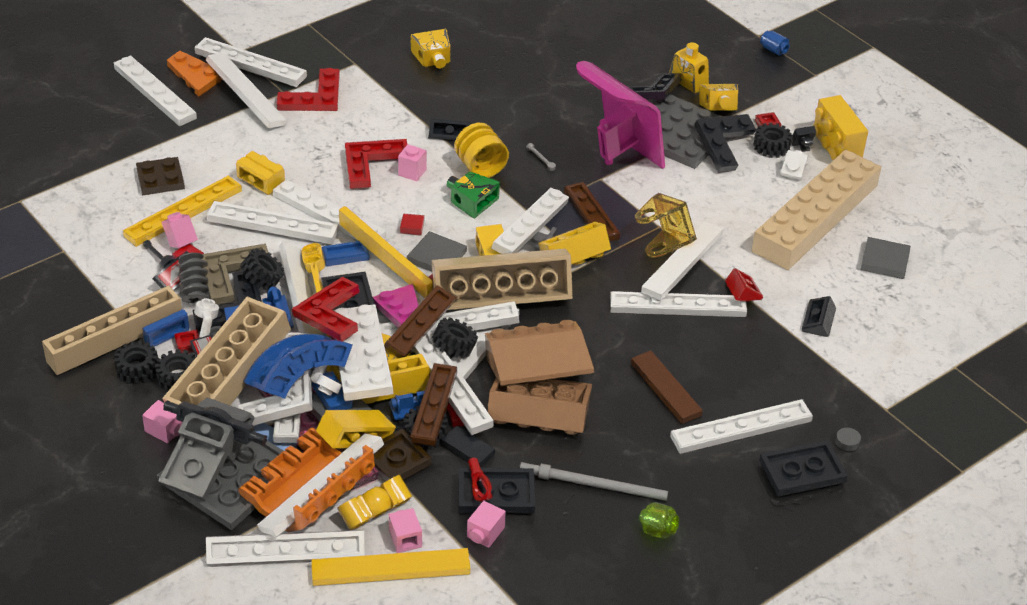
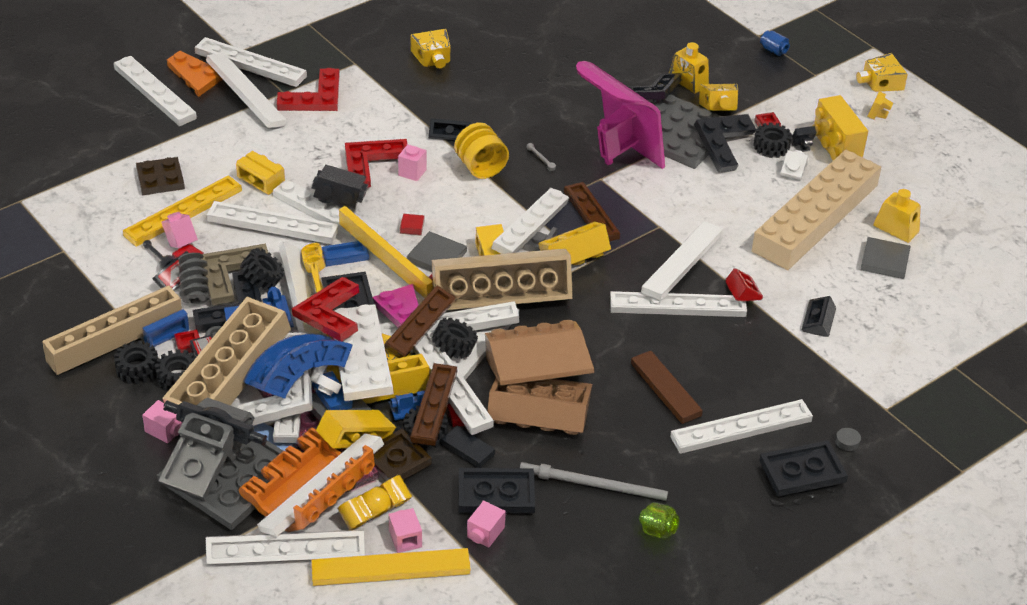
white plate [194,298,219,338] -> none
green torso [446,172,500,219] -> none
red piece [468,458,492,502] -> none
clear yellow hose [635,193,697,257] -> none
none -> black brick [311,164,368,209]
none -> yellow torso [856,53,908,92]
none -> yellow tile [867,91,893,120]
none -> yellow torso [873,189,921,243]

